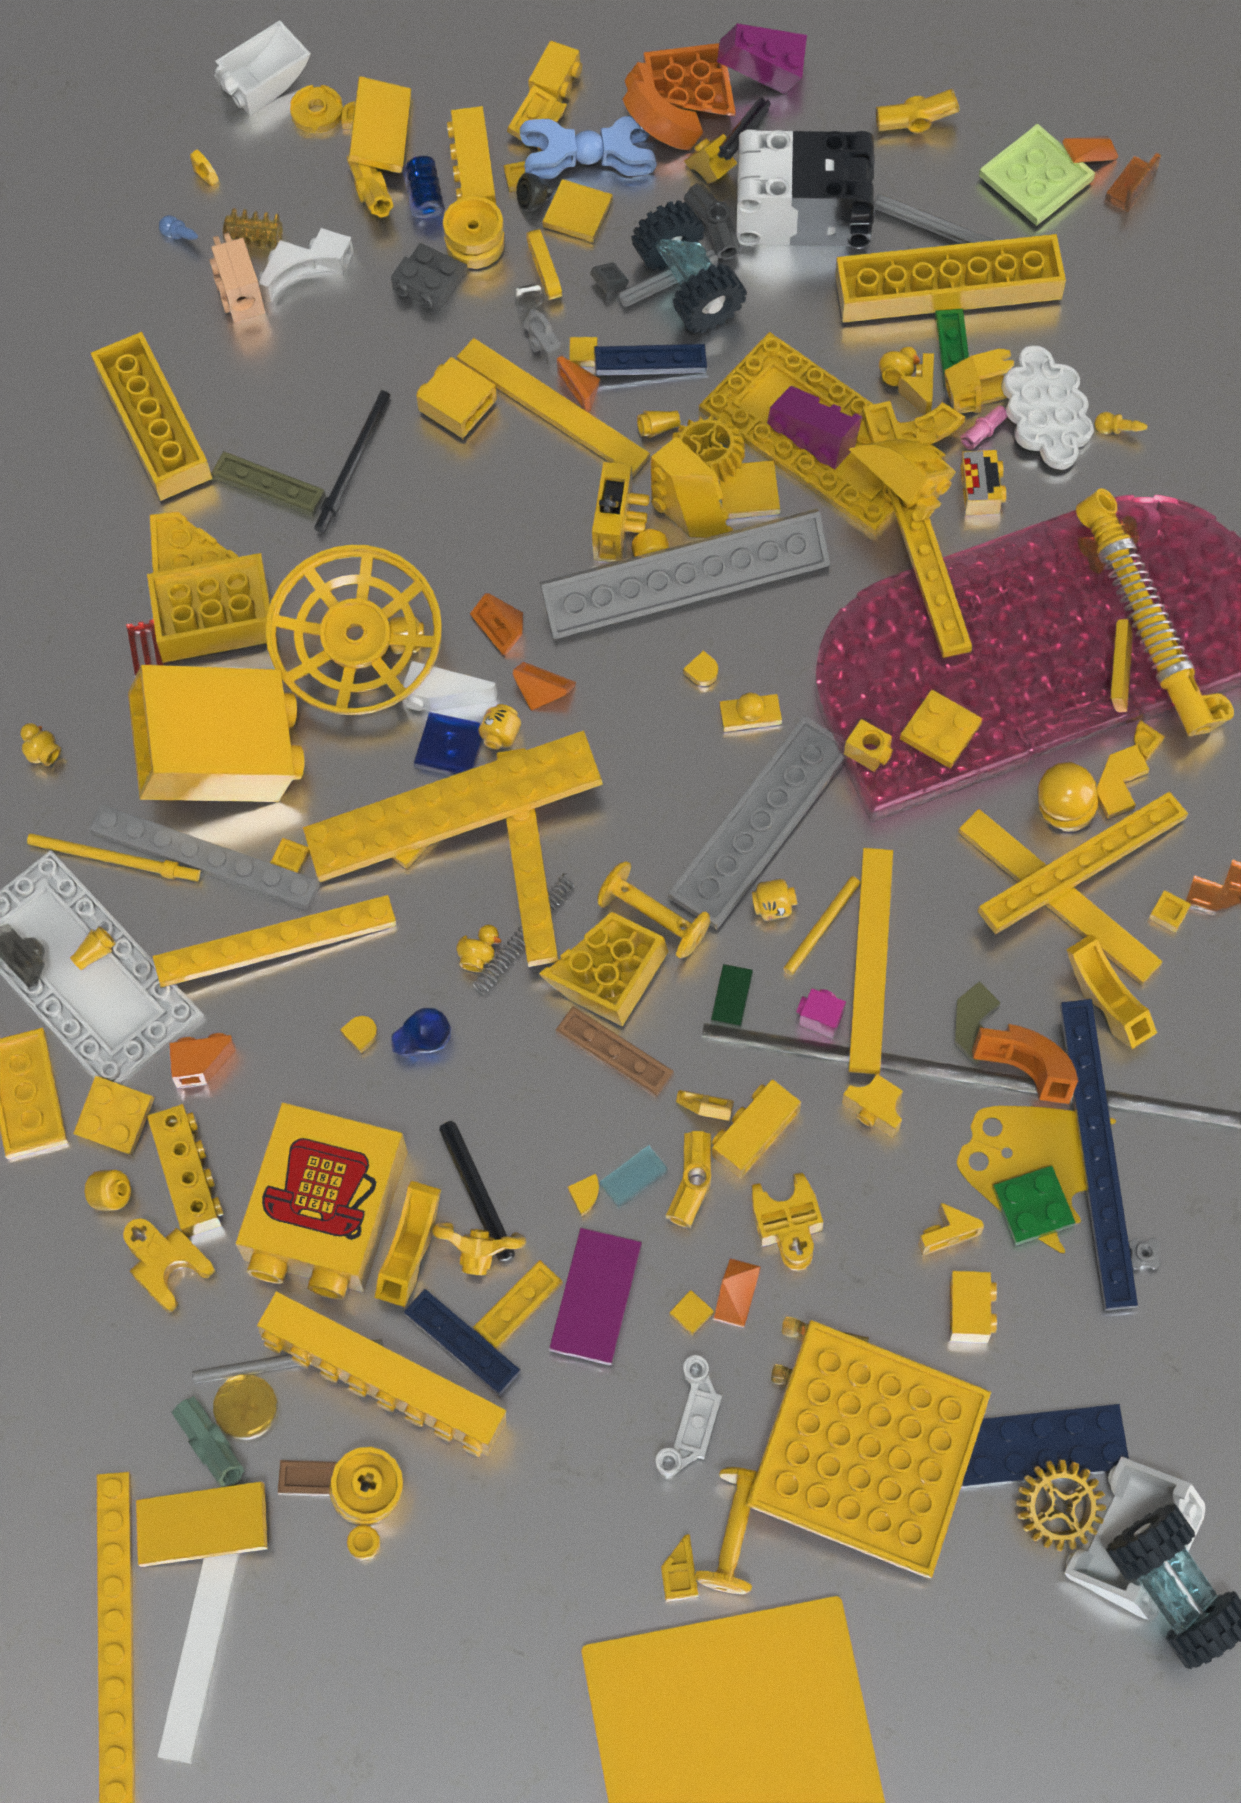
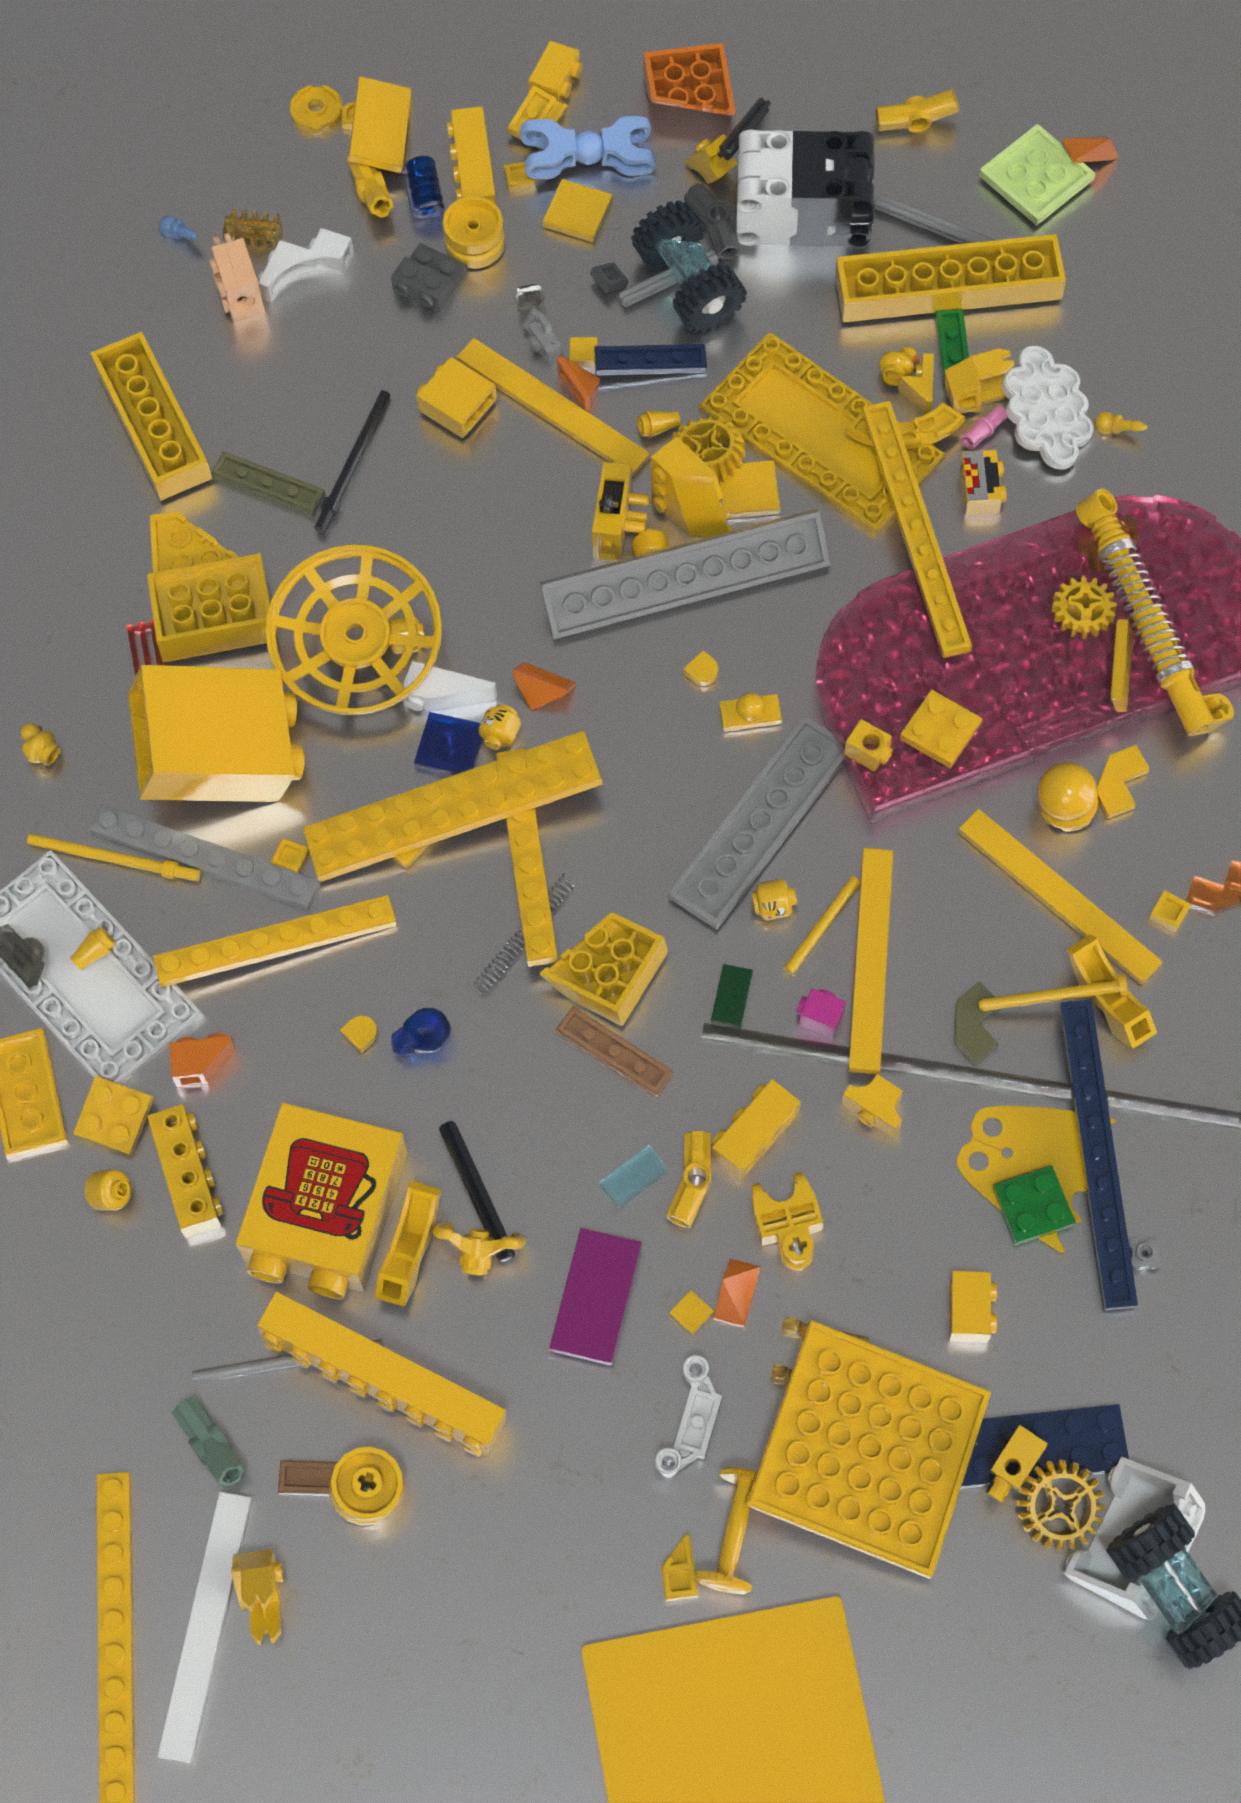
yellow piece [123,1218,215,1313] -> none
yellow tile [136,1482,268,1567] -> none
yellow tile [190,149,219,186] -> none
clear yellow tile [213,1375,278,1440] -> none
white piece [214,20,311,115] -> none
yellow tile [347,1525,381,1560] -> none
dark blue plate [404,1289,521,1397] -> none
yellow animal [456,924,502,972] -> none
orange slope [470,593,523,655] -> none
yellow tile [473,1260,563,1350] -> none
pearl dark grey brick [516,173,552,212] -> none
yellow beam [526,229,562,301] -> none
yellow tile [568,1174,599,1217] -> none
yellow hose [597,861,710,958] -> none
orange arch [622,62,703,151] -> none
yellow tile [676,1090,734,1121] -> none
magenta wedge [717,23,807,94] -> none
magenta wedge [767,386,862,470] -> none
yellow piece [849,439,956,522] -> none
yellow slope [918,1203,984,1255] -> none
orange arch [972,1024,1078,1104] -> none
yellow plate [977,791,1188,935] -> none
clear orange panel [1105,152,1161,212] -> none
yellow tile [1134,720,1165,761] -> none
none -> yellow piece [231,1549,283,1645]
none -> yellow bar [978,974,1129,1011]
none -> yellow torso [986,1425,1048,1503]
none -> yellow gear [1051,576,1117,639]

